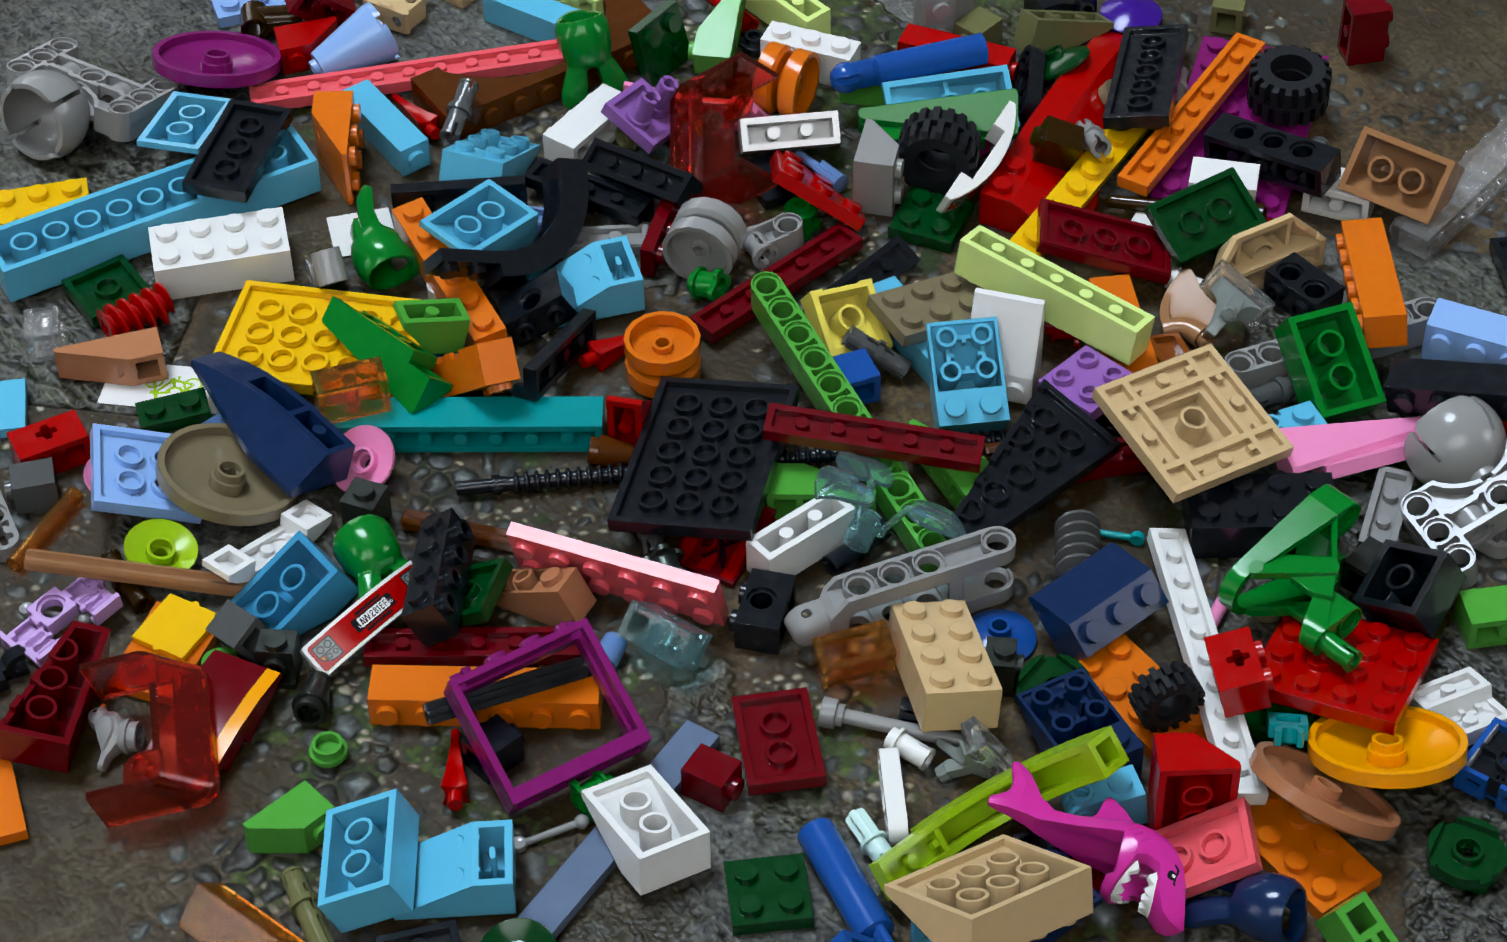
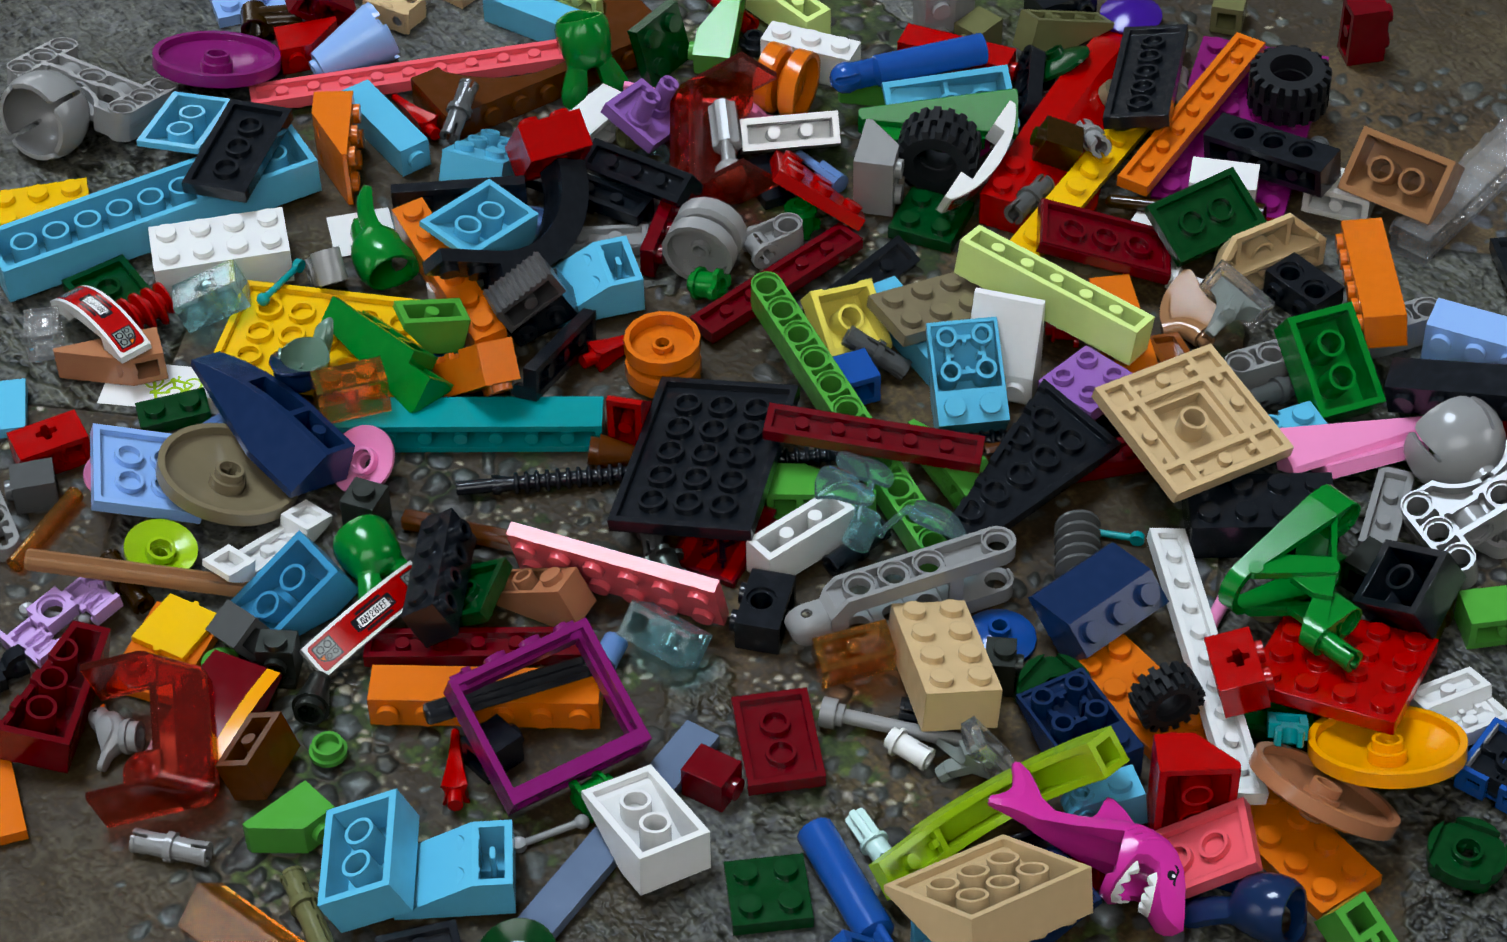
white beam [877,747,909,846] -> none
none -> slope [50,285,152,364]
none -> light grey pin [129,827,213,867]
none -> clear light blue brick [172,259,251,334]
none -> reddish brown brick [215,711,301,801]
none -> teal hinge [257,258,306,306]
none -> sand green hair [269,317,334,394]
none -> flat silver brick [483,252,566,333]
none -> red brick [505,108,593,182]
none -> light grey piece [708,98,747,190]
none -> dark grey pin [1004,174,1055,225]

